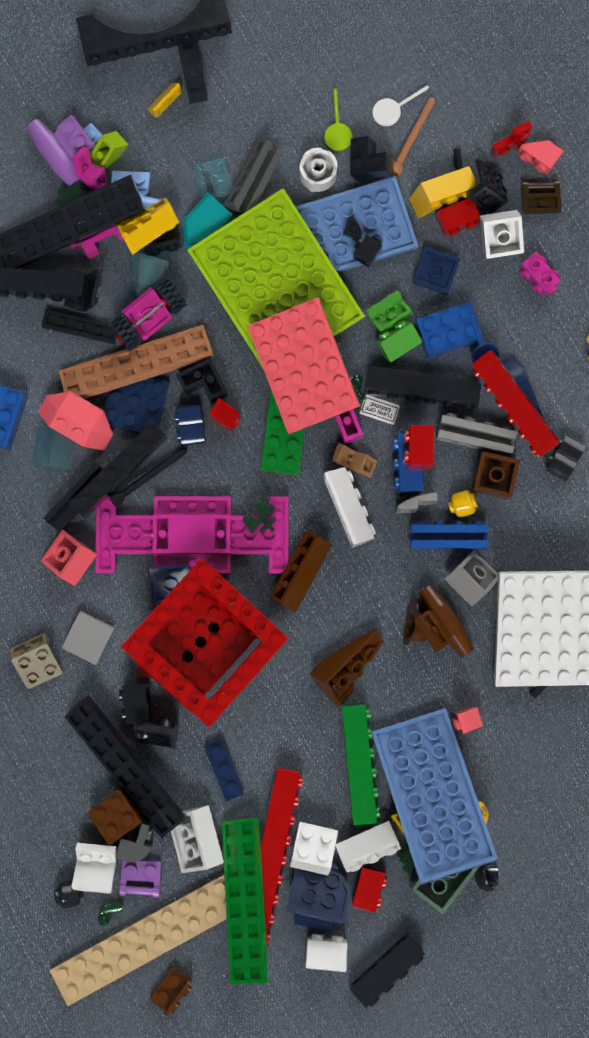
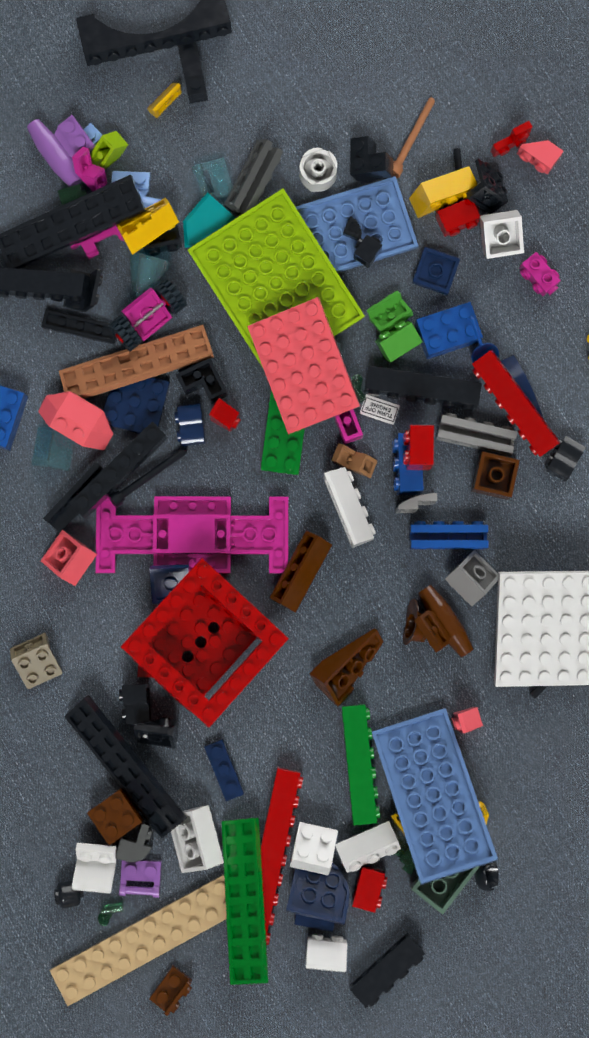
light grey slope [62,611,115,665] -> none
clear green hips [242,500,276,535] -> none
lime piece [324,88,352,151] -> none
white piece [373,86,429,126] -> none
yellow head [448,490,478,518] -> none
dark brown plate [521,180,562,215] -> none

